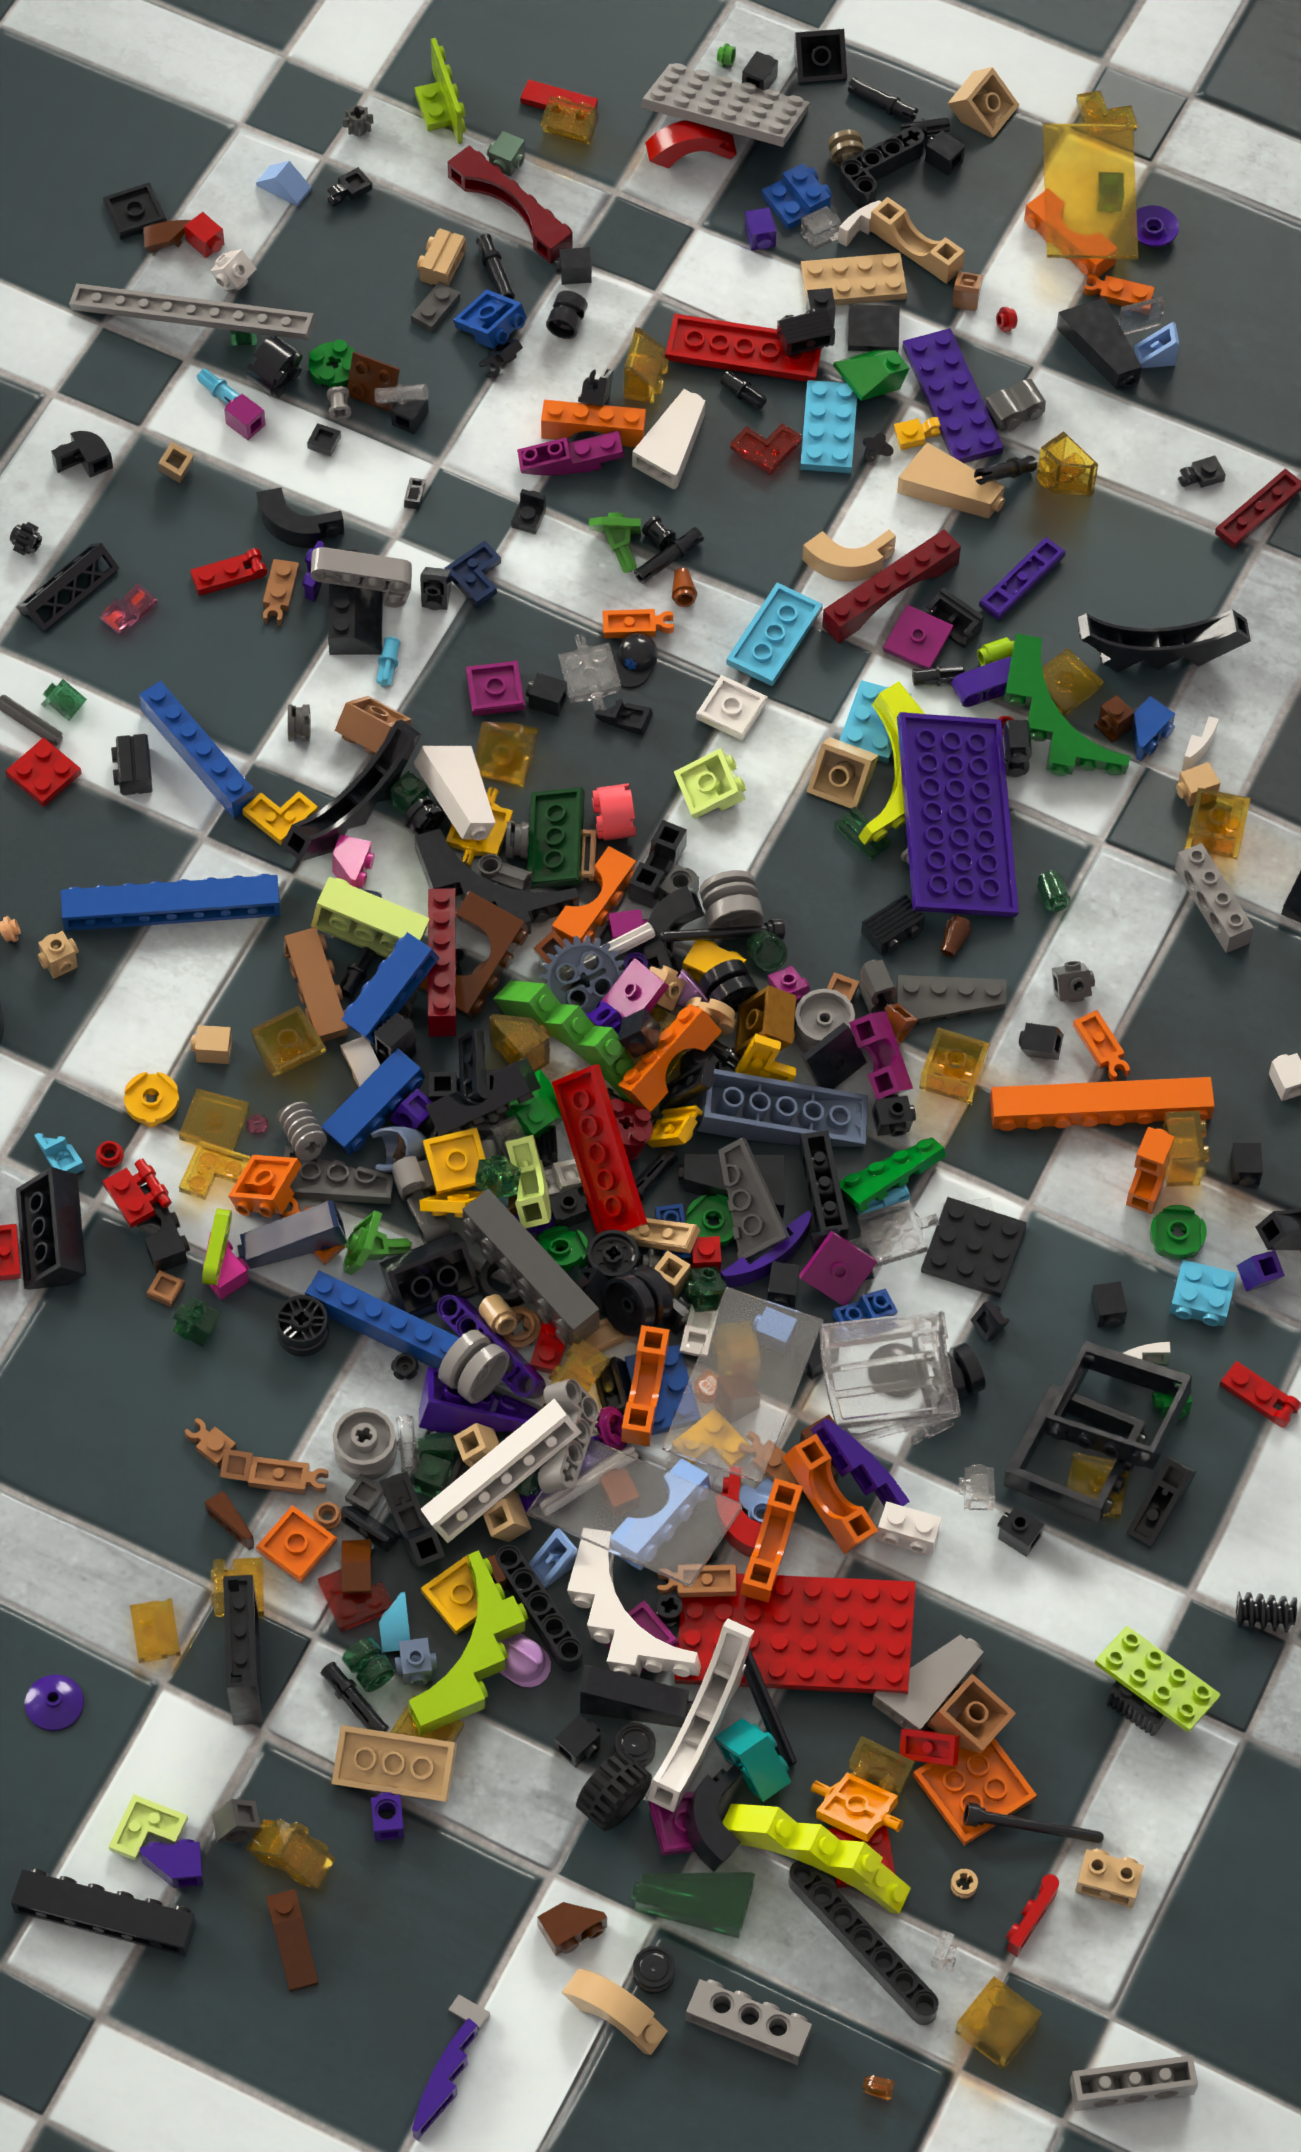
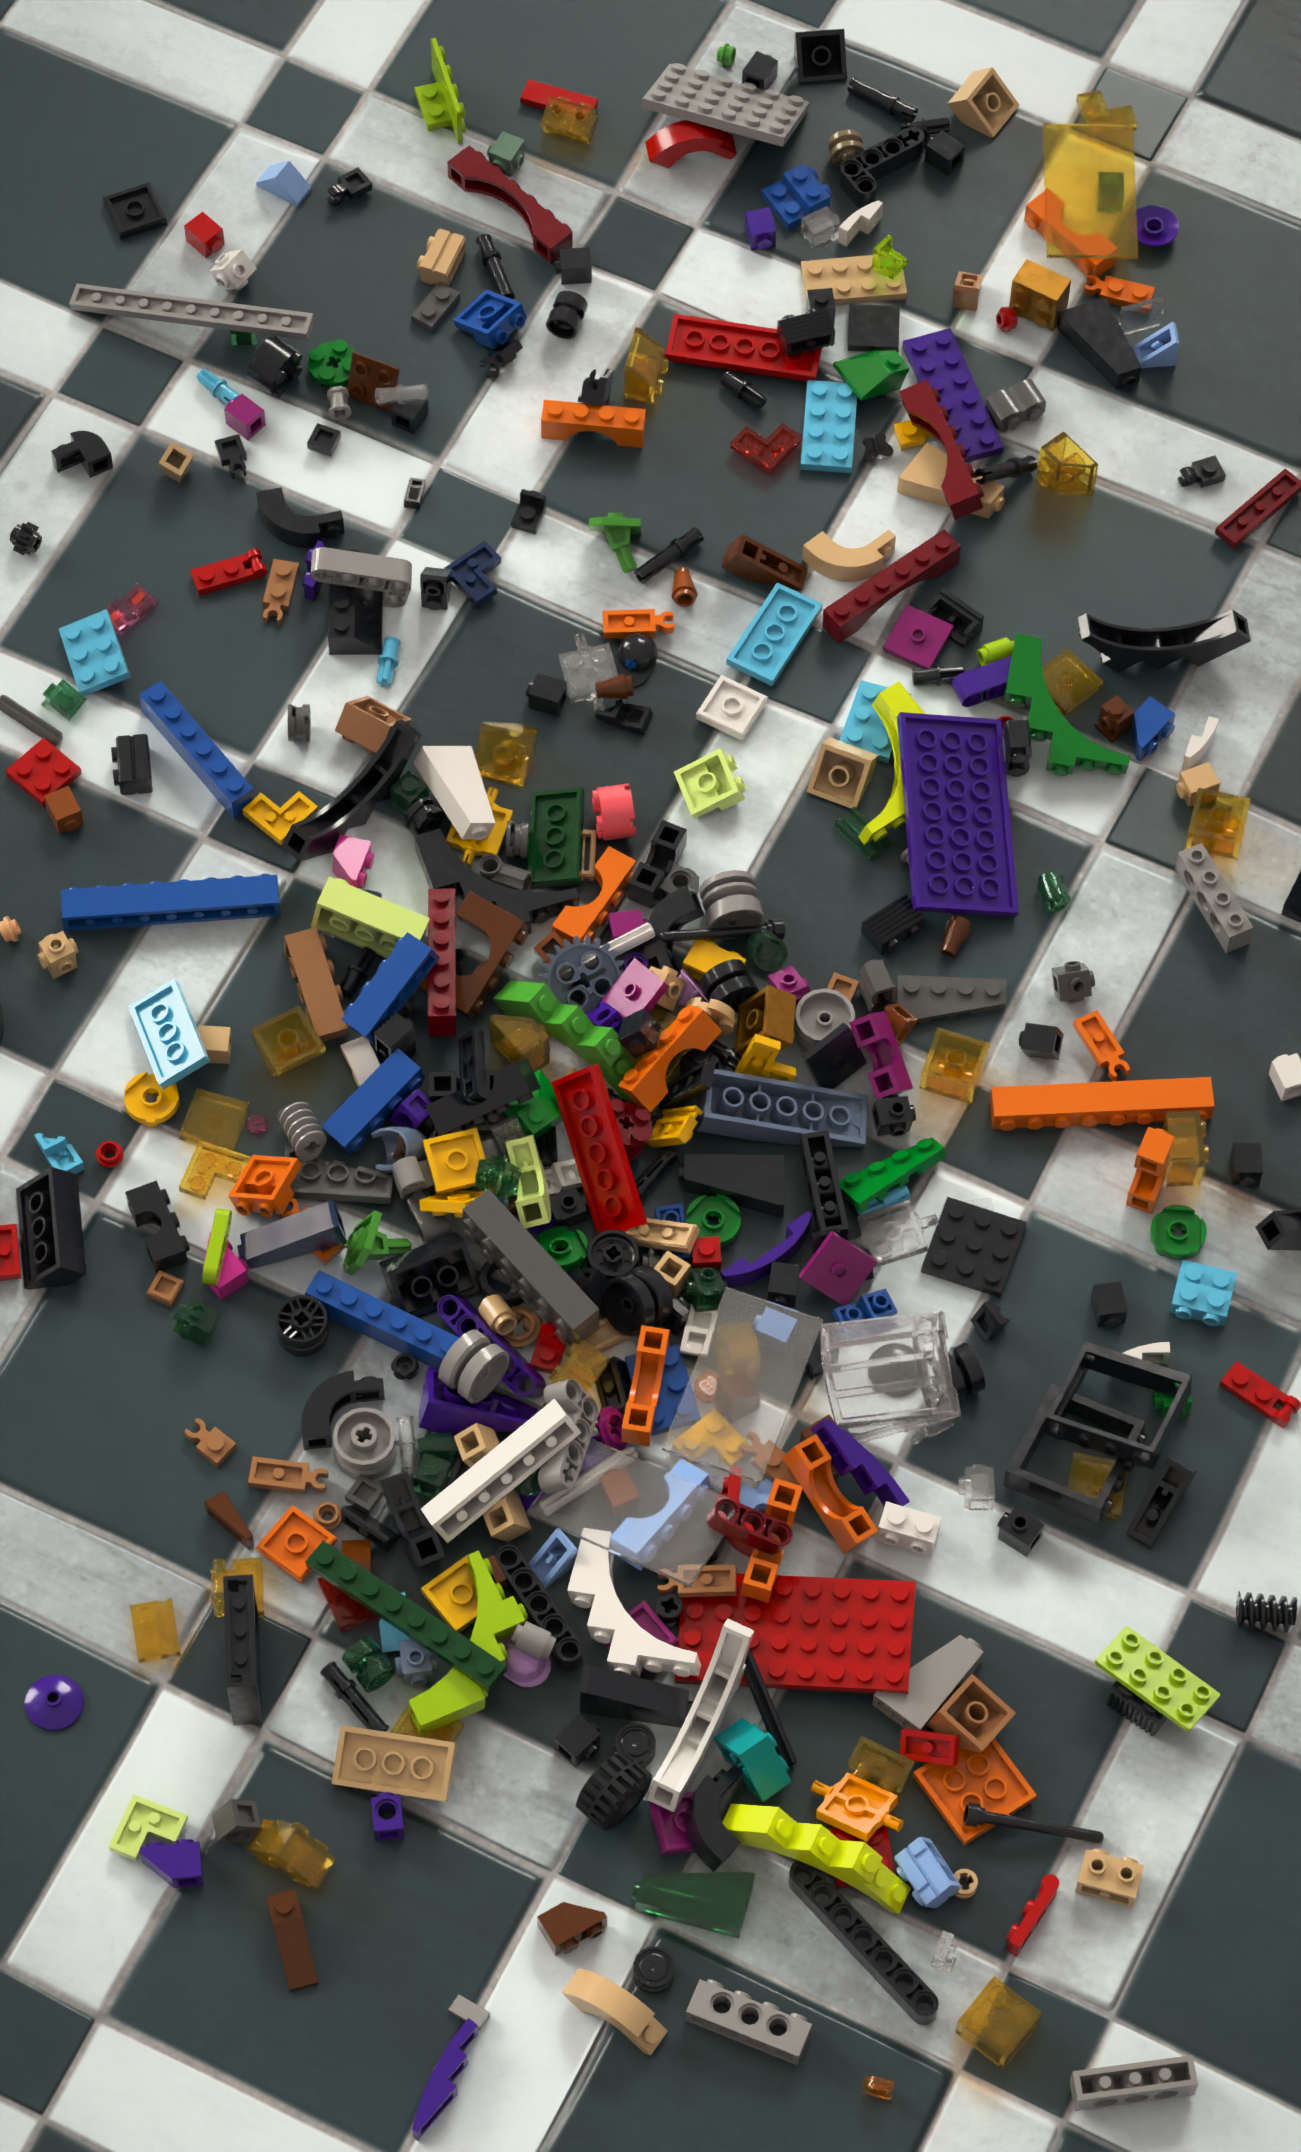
black brick [11,1869,196,1957] -> none
black fence [16,543,119,631] -> none
red plate [103,1158,172,1228] -> none
reddish brown slope [143,220,191,253] -> none
medium nougat plate [220,1449,253,1482] -> none
dark grey gear [342,105,374,137] -> none
magenta plate [466,661,525,716] -> none
magenta slope [517,431,624,475] -> none
white slope [632,389,705,490] -> none
black bush [642,516,676,550] -> none
dark grey wing [718,1138,790,1261] -> none
tan arch [870,197,965,284] -> none
dark purple plate [979,537,1066,621] -> none
dark purple brick [1236,1250,1285,1292] -> none
none -> dark orange brick [44,786,84,834]
none -> medium azure plate [59,609,131,697]
none -> plate [128,979,210,1089]
none -> black plate [215,434,247,479]
none -> black arch [301,1370,385,1450]
none -> dark green plate [305,1540,507,1692]
none -> light grey brick [511,1621,557,1659]
none -> reddish brown cone [595,673,634,699]
none -> dark red beam [706,1498,793,1555]
none -> reddish brown slope [721,534,808,591]
none -> clear neon green panel [872,235,908,281]
none -> light blue brick [894,1837,962,1908]
none -> dark red arch [899,380,984,520]
none -> pearl gold brick [1009,259,1071,331]

